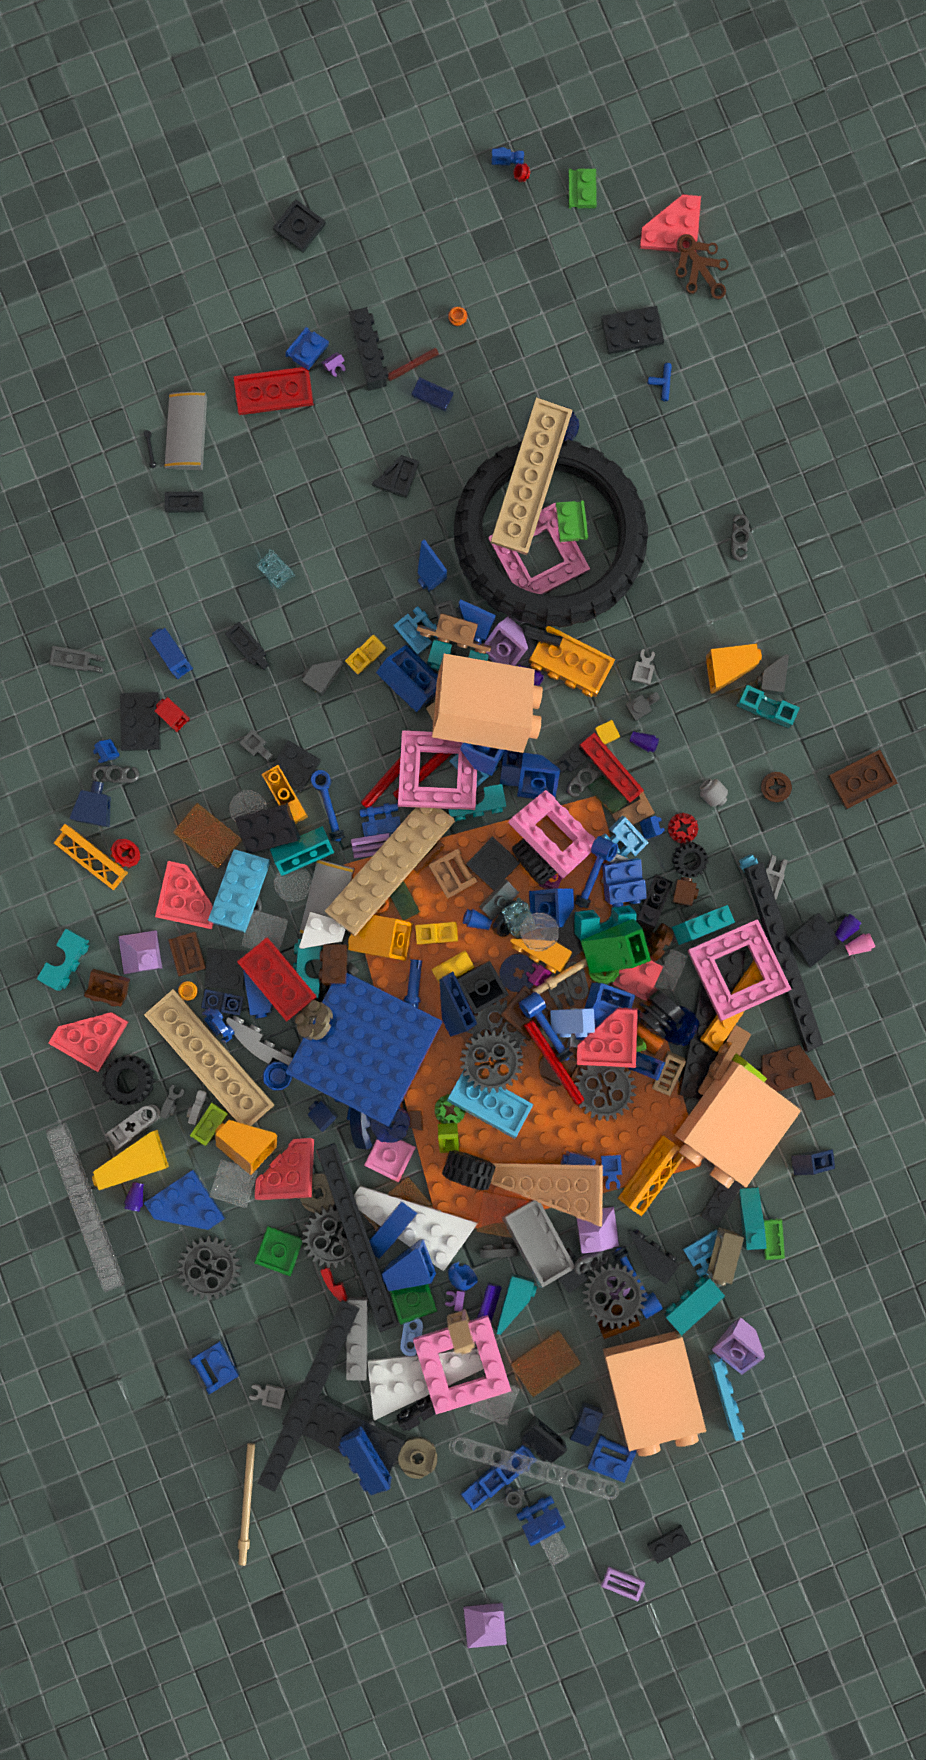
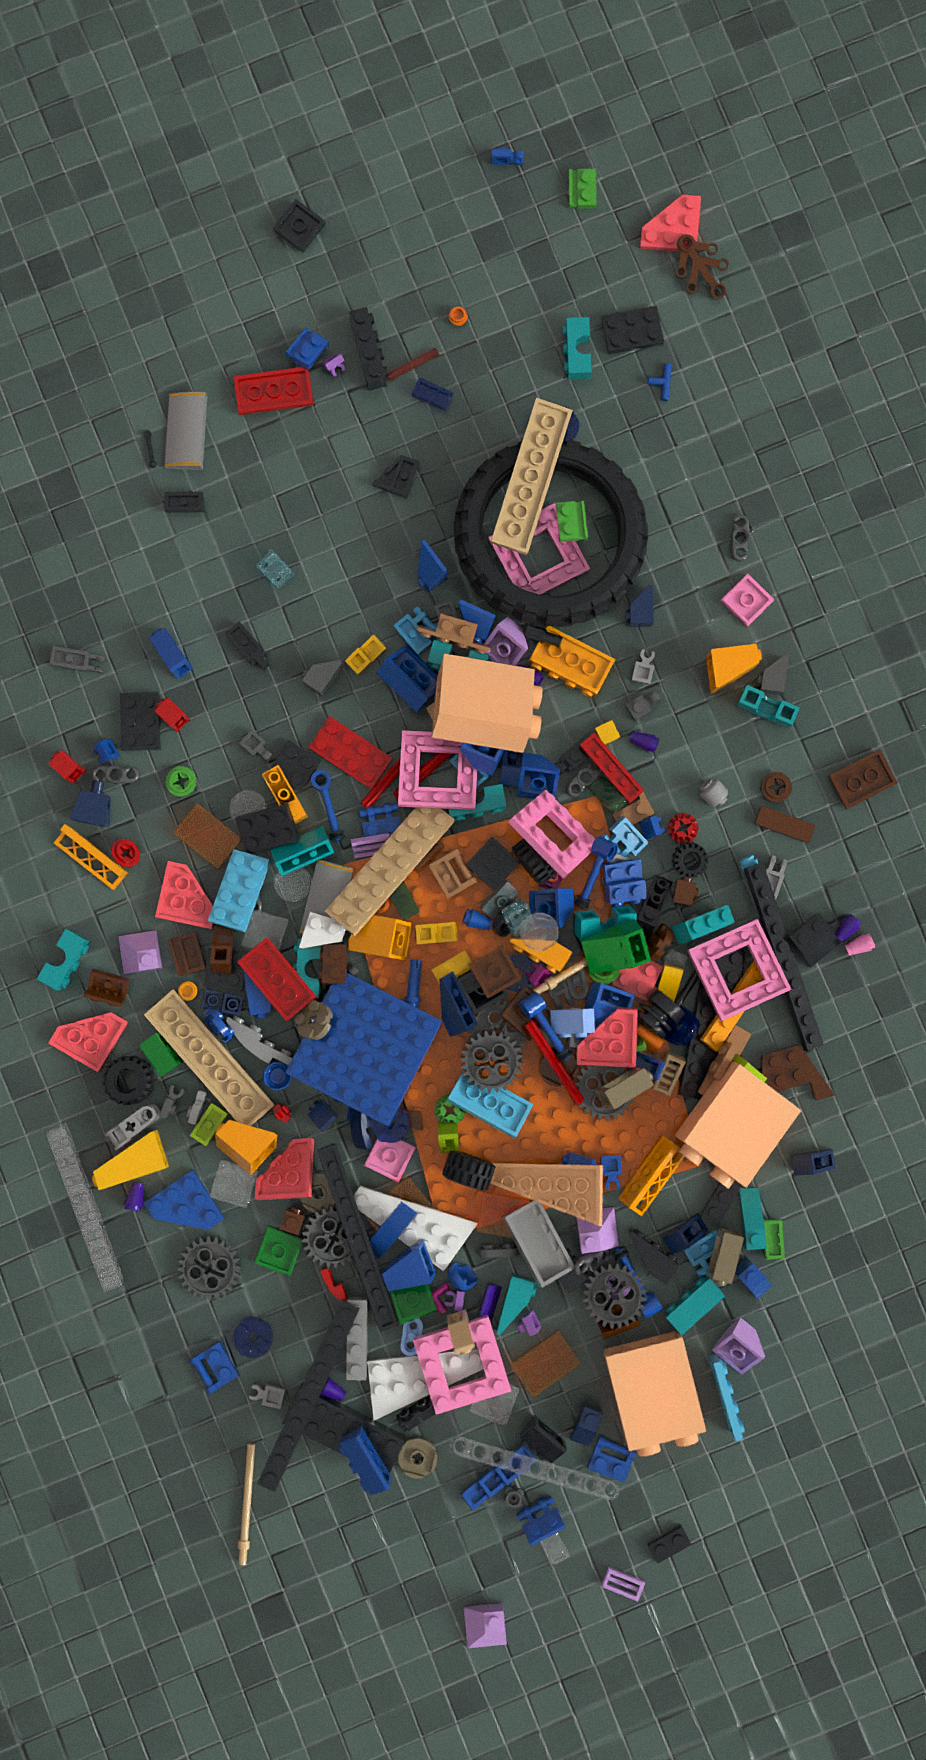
red plate [513,163,530,182] -> none
none -> red brick [48,750,87,784]
none -> green hinge [139,1032,183,1077]
none -> bright green gear [166,766,197,797]
none -> reddish brown slope [210,924,234,973]
none -> clear blue plate [233,1317,273,1358]
none -> red plate [272,1103,292,1123]
none -> reddish brown brick [280,1207,306,1235]
none -> red plate [308,716,393,790]
none -> dark purple cone [320,1377,346,1402]
none -> dark pink piece [432,1282,450,1314]
none -> reddish brown plate [468,945,522,998]
none -> medium lavender tile [517,1310,542,1336]
none -> teal arch [562,317,591,380]
none -> dark tan window [595,1067,654,1109]
none -> dark blue slope [625,585,654,627]
none -> yellow slope [657,964,684,1002]
none -> dark blue slope [663,1214,708,1255]
none -> black bar [674,969,699,1007]
none -> bright pink tile [720,573,774,627]
none -> blue slope [735,1256,772,1299]
none -> reddish brown tile [755,806,816,843]

